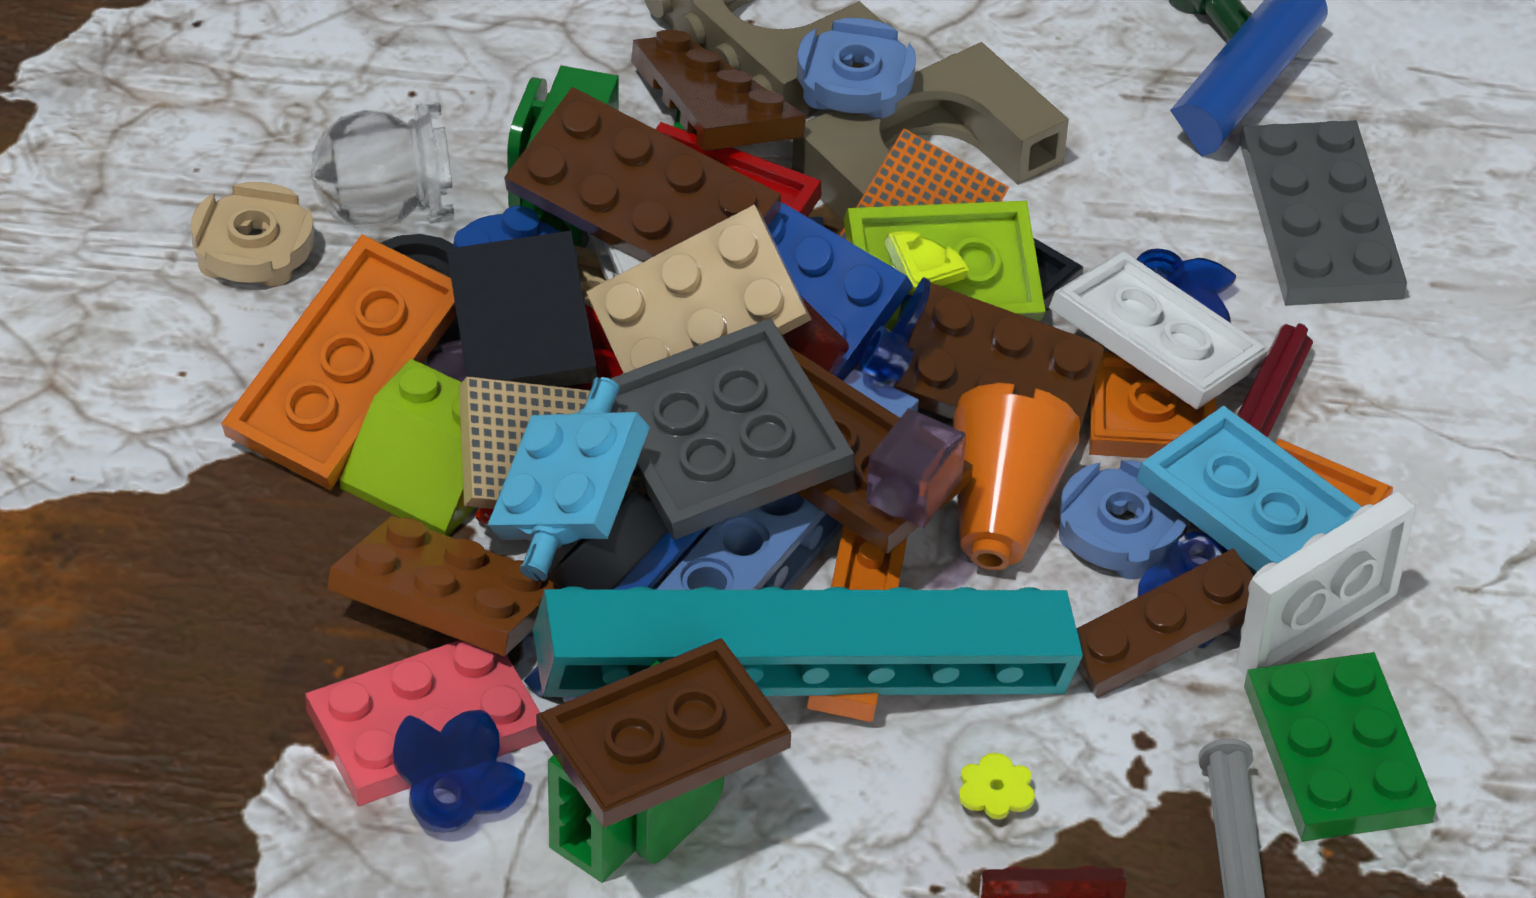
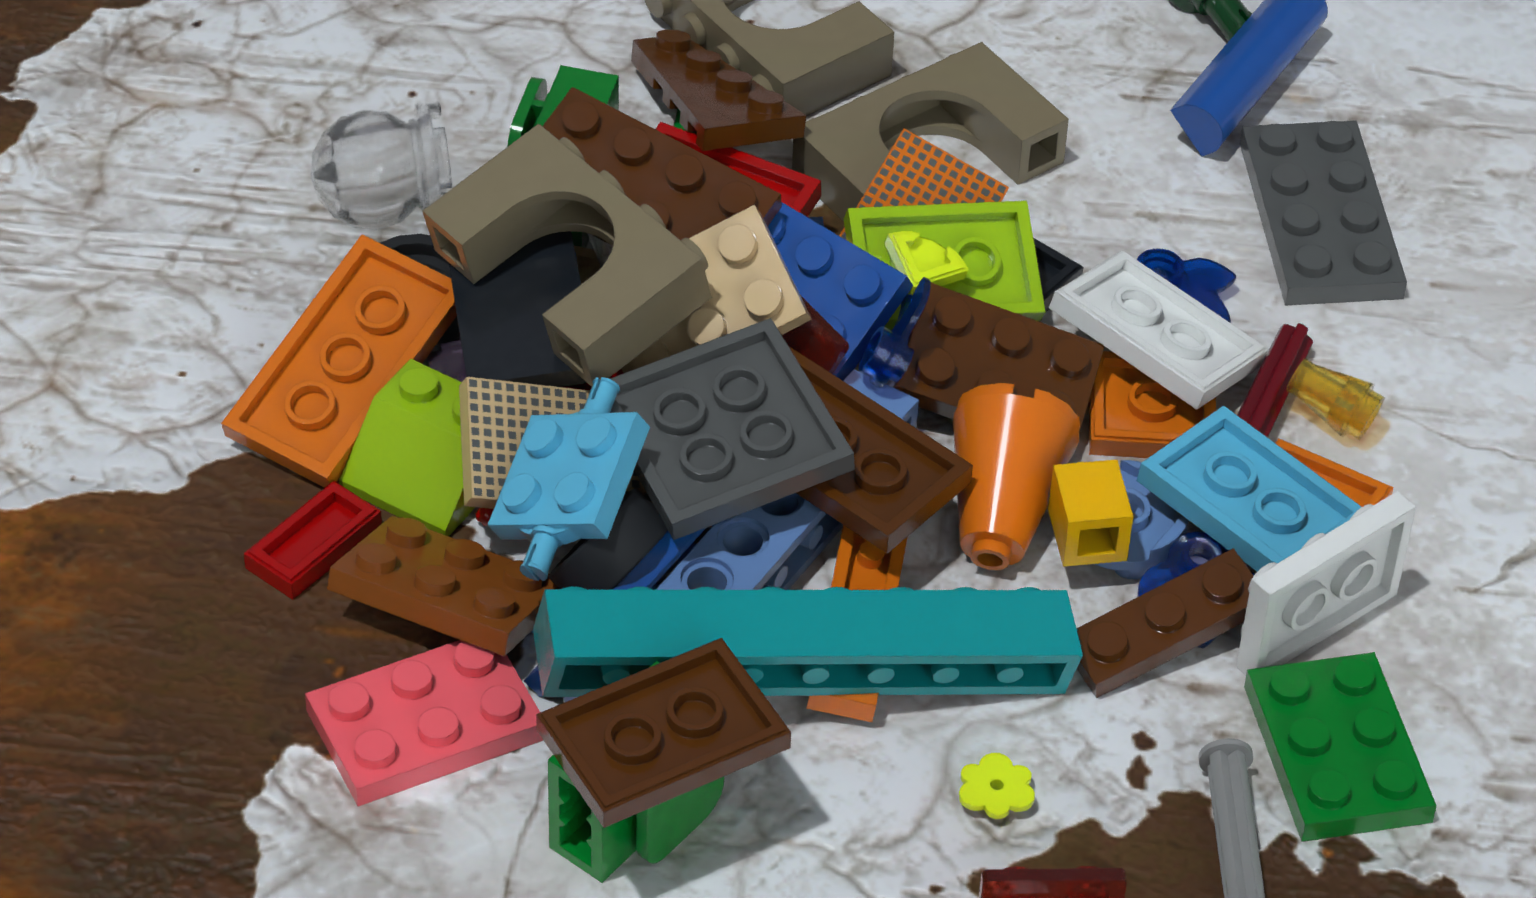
tan plate [191,182,314,287] -> none
clear blue plate [392,710,525,833] -> none
medium blue plate [797,18,916,118] -> none
clear purple brick [866,408,966,528] -> none
none -> red tile [244,481,382,600]
none -> dark tan arch [422,124,712,387]
none -> yellow brick [1048,460,1133,567]
none -> clear yellow cone [1286,358,1385,440]

